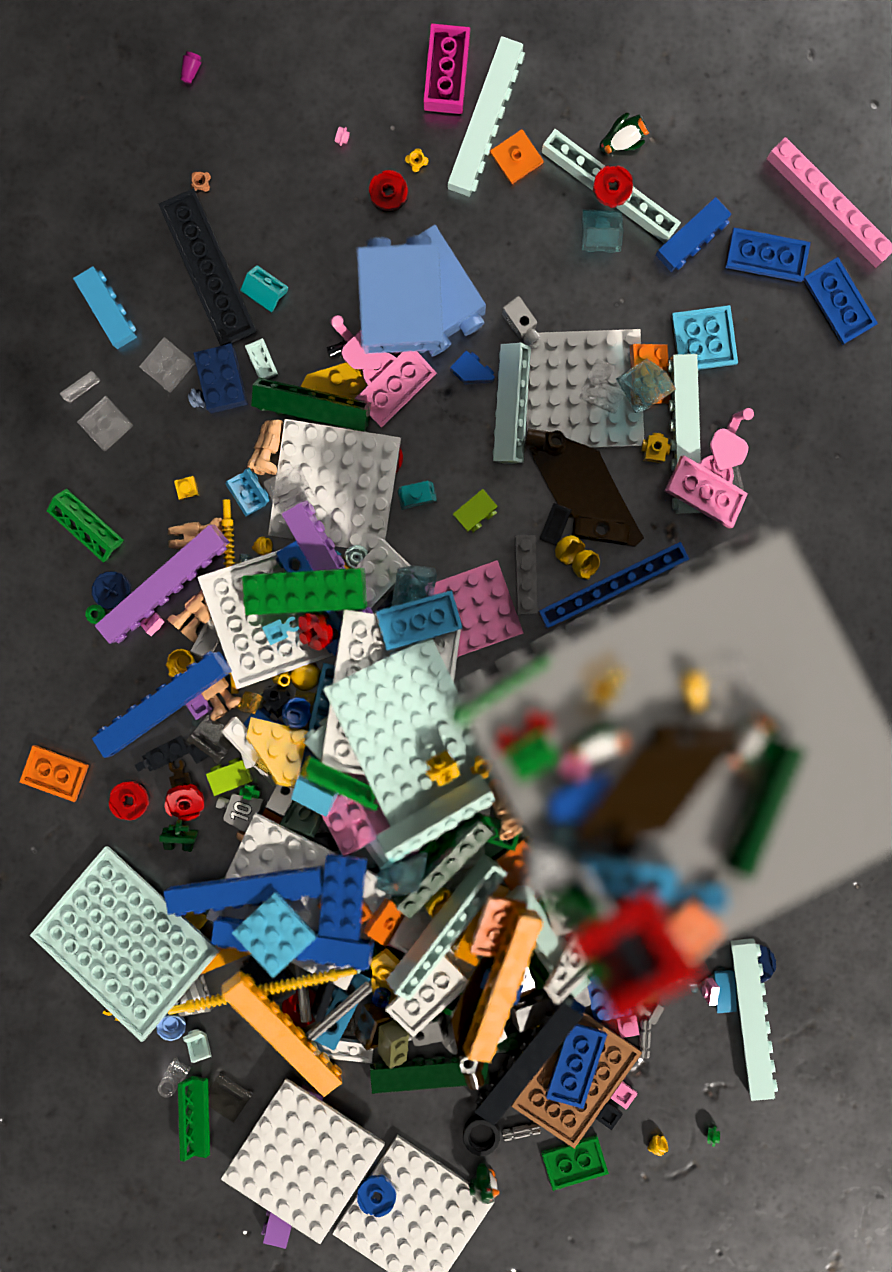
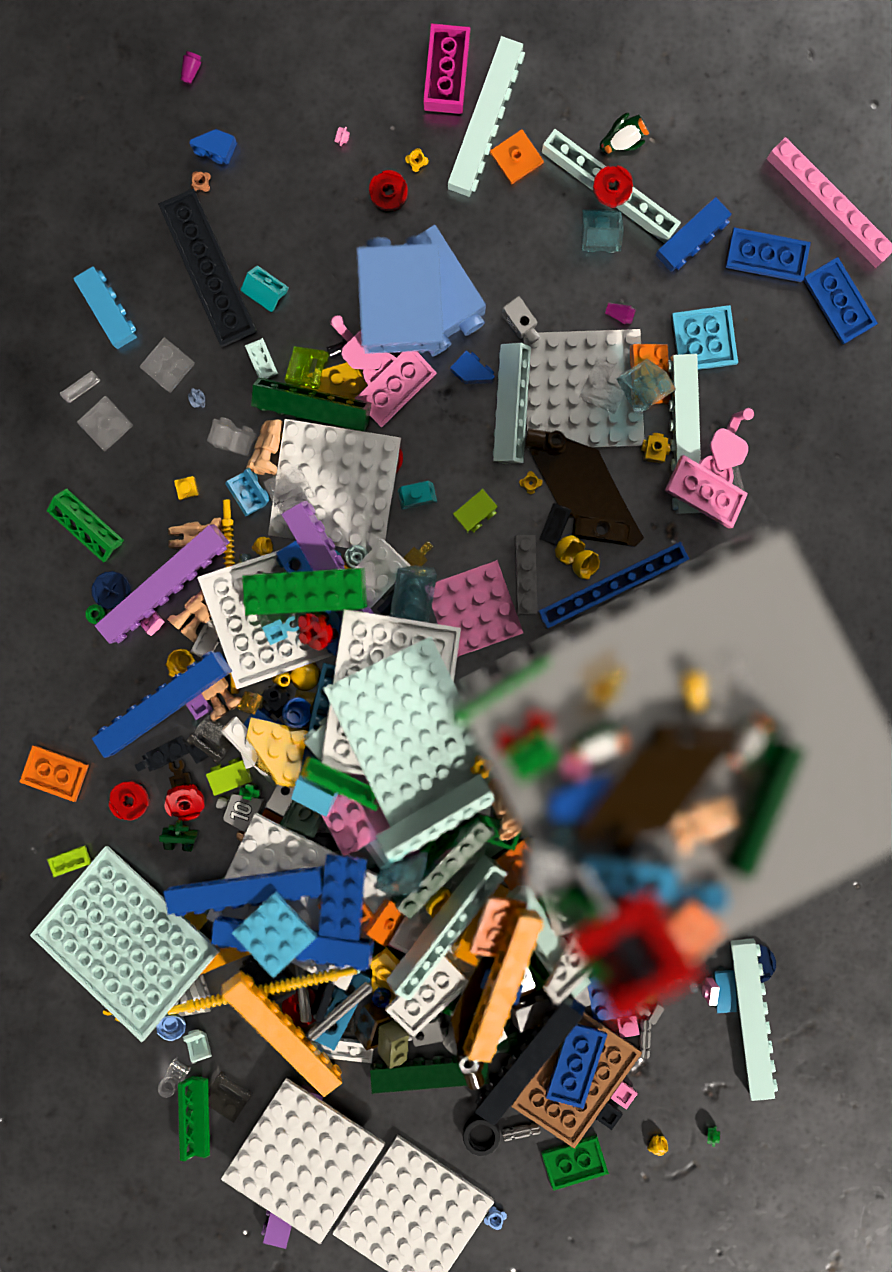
dark blue brick [193,344,248,413] -> none
blue plate [357,1174,396,1217] -> none
dark azure plate [375,590,463,651] -> none
yellow brick [426,750,460,786] -> none
dark green animal [468,1163,499,1204] -> none
none -> lime plate [47,845,92,877]
none -> blue slope [189,129,237,164]
none -> clear brick [207,417,257,458]
none -> clear neon green plate [285,347,329,389]
none -> clear yellow plate [403,541,434,574]
none -> light blue plate [484,1206,507,1230]
none -> yellow plate [519,471,543,495]
none -> magenta cone [605,303,636,324]
none -> light nougat piece [671,799,738,854]

